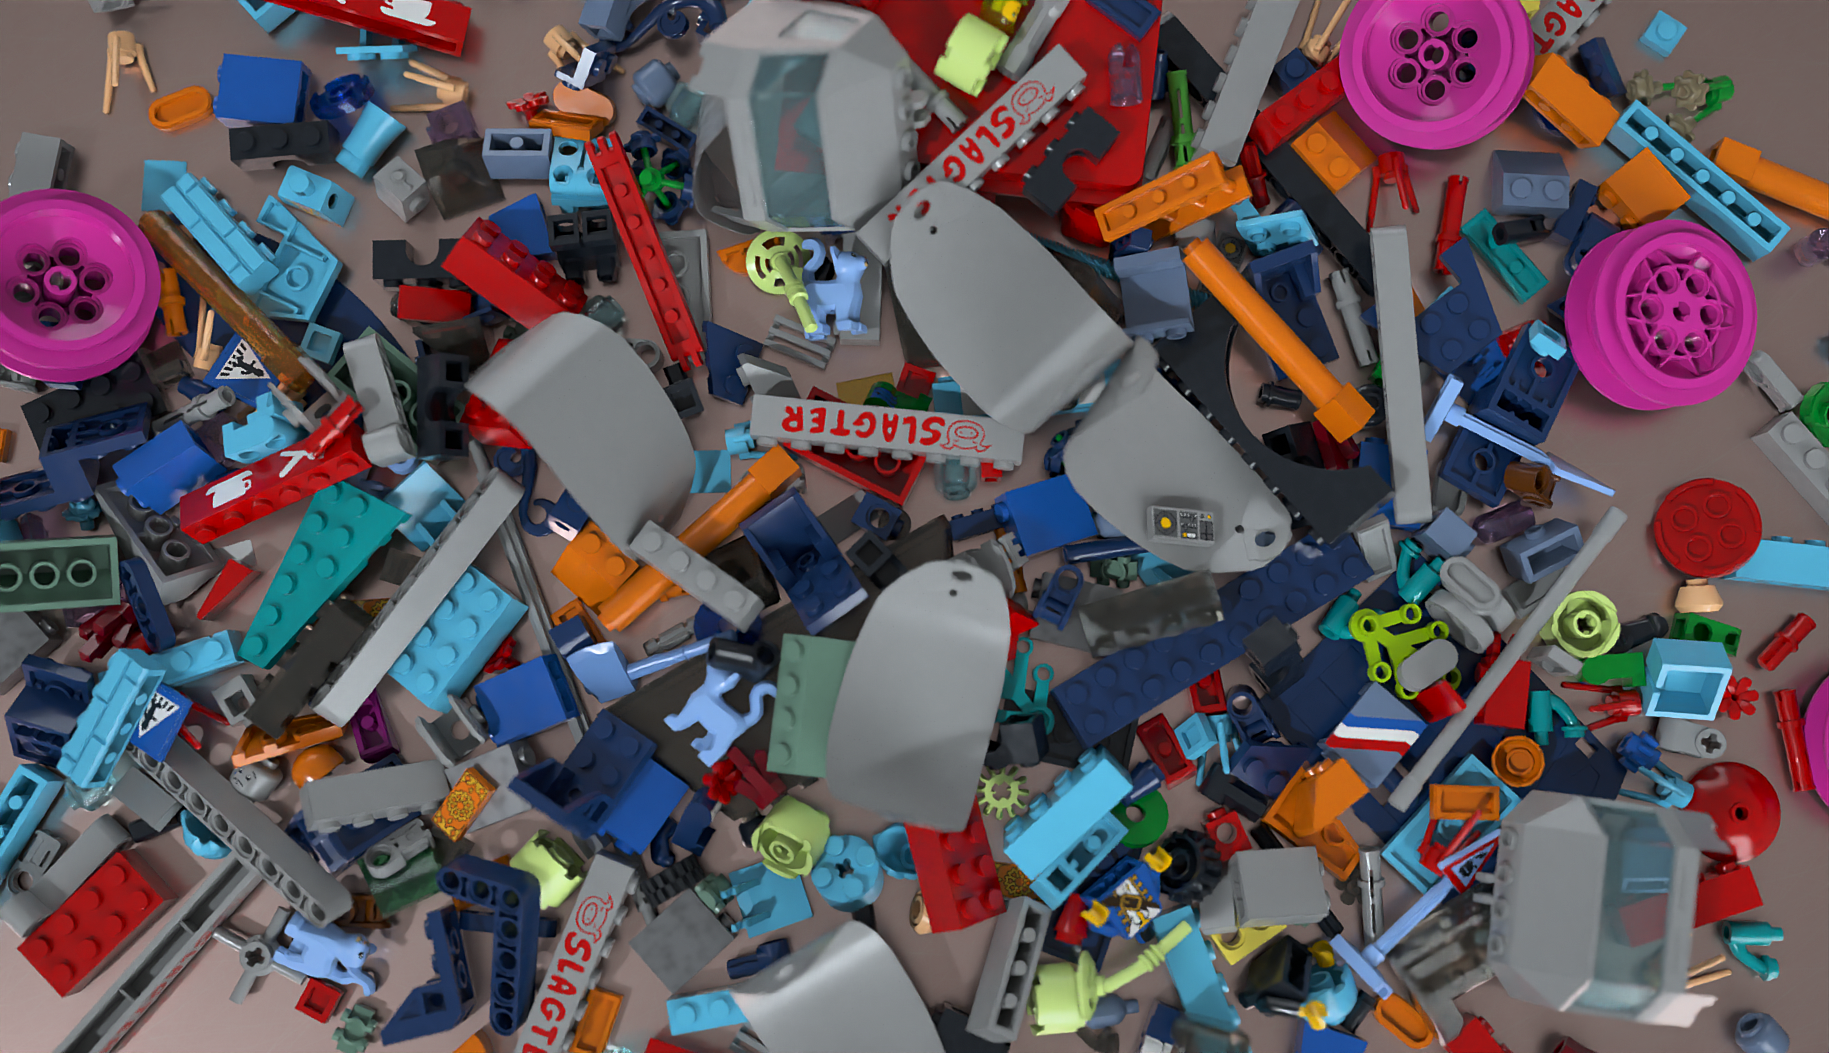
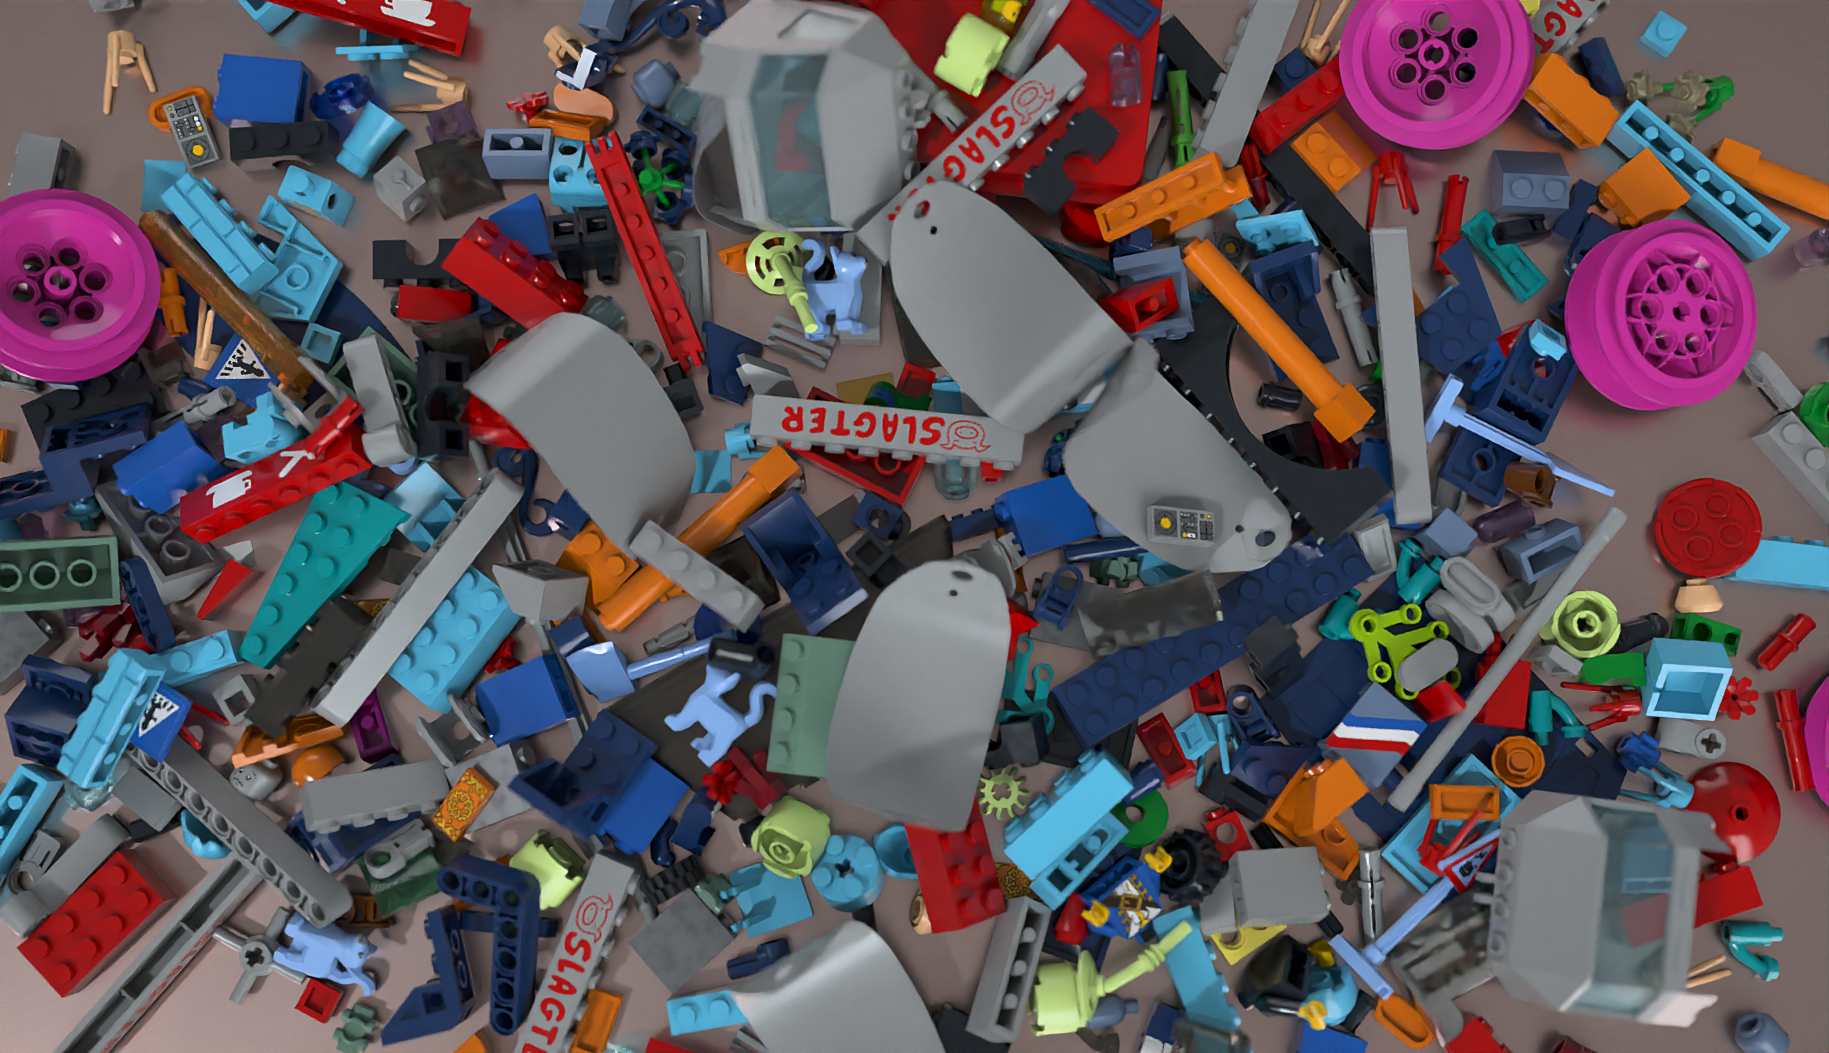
none -> tile [163,96,222,169]
none -> light grey slope [492,559,589,625]
none -> red slope [1099,277,1179,333]

